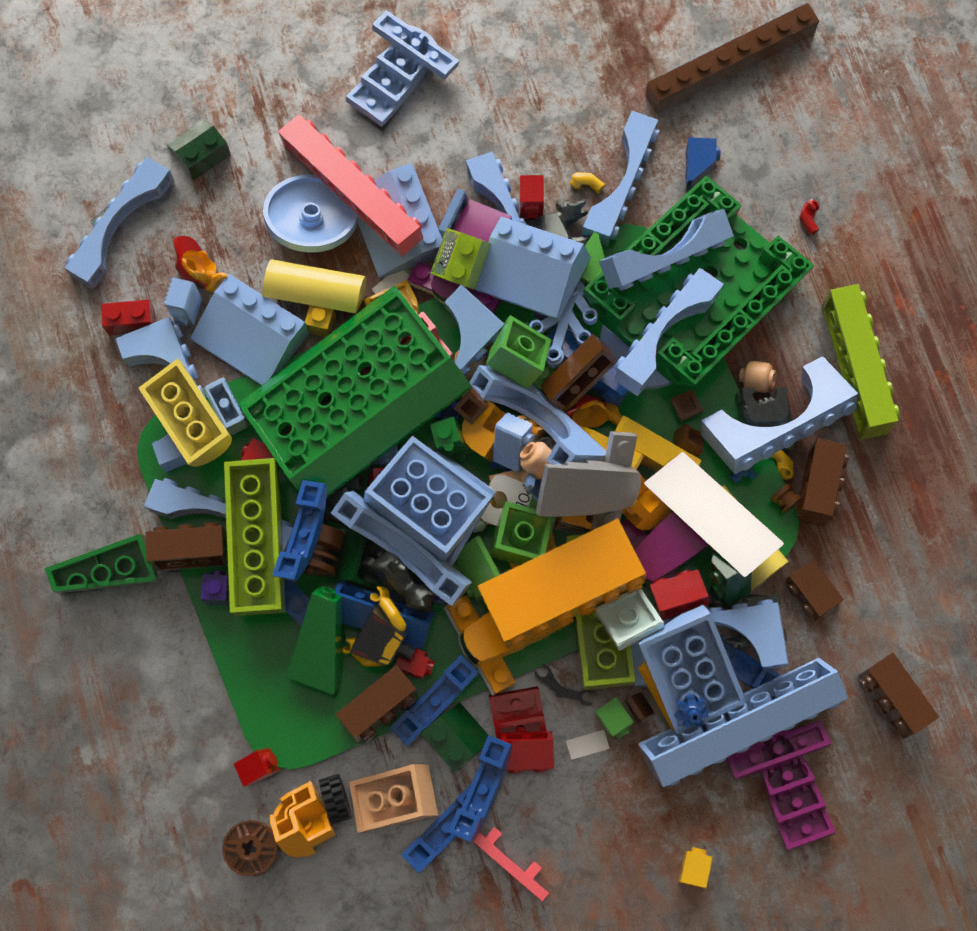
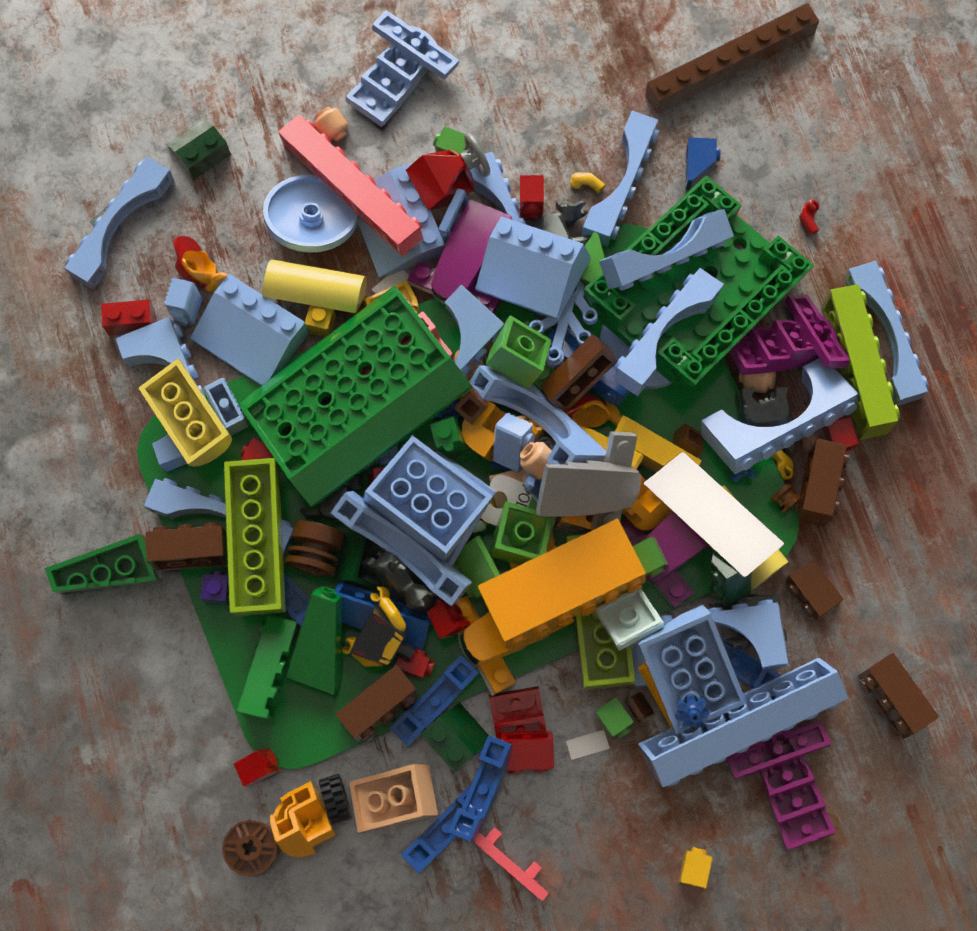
blue slope [272,480,327,581] -> none
lime slope [430,228,491,290] -> none
black piece [534,664,594,706] -> none
red brick [650,570,709,620] -> none
reddish brown plate [670,390,703,423] -> none
none -> green wedge [237,615,300,724]
none -> light nougat head [314,106,349,142]
none -> red piece [406,133,491,210]
none -> red brick [427,598,471,639]
none -> bright green brick [433,126,467,154]
none -> bright green brick [632,537,669,578]
none -> magenta slope [729,295,850,375]
none -> red brick [822,417,859,452]
none -> light blue arch [845,261,928,406]

